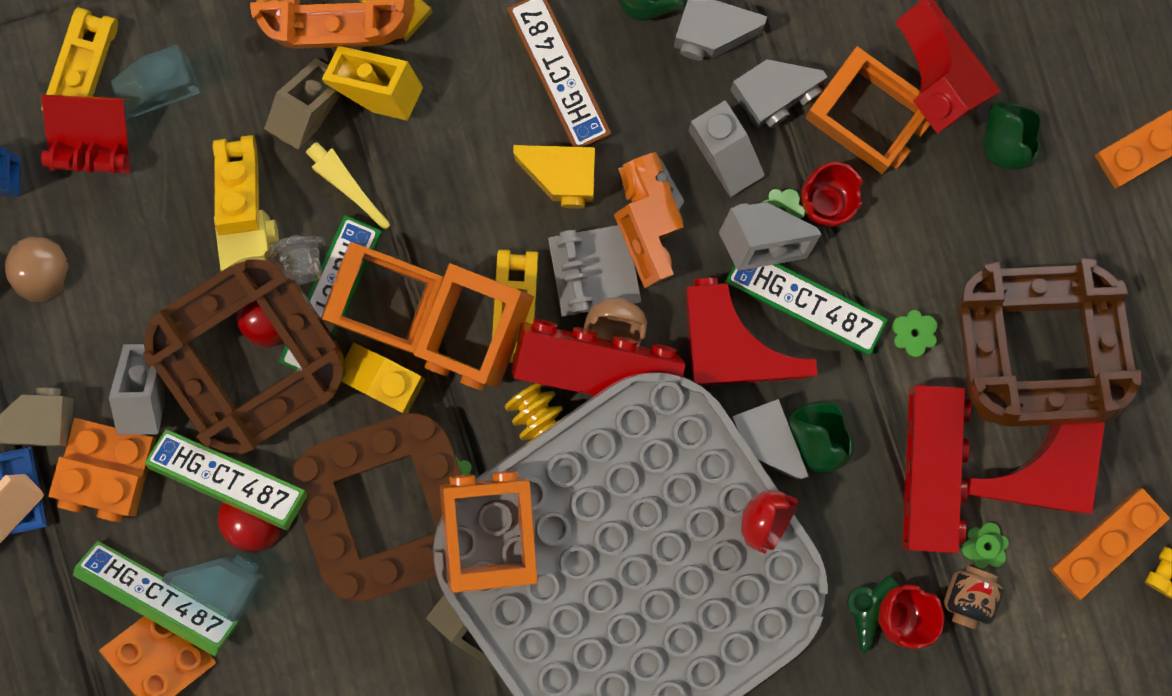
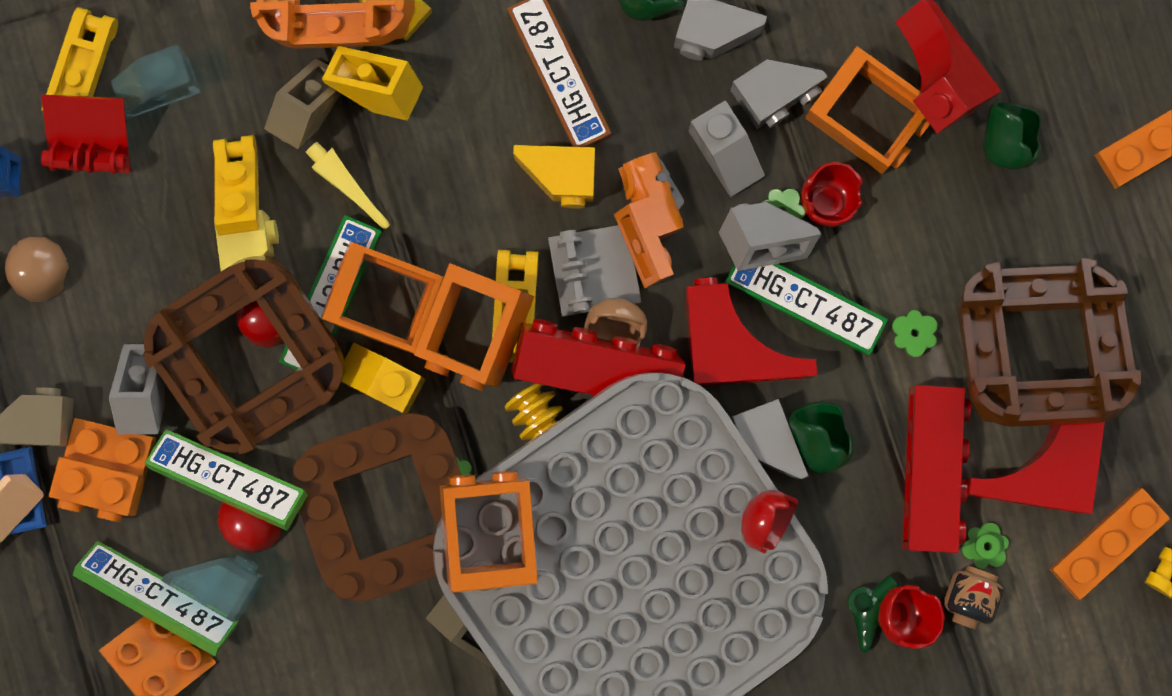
clear piece [269,235,326,285] -> none

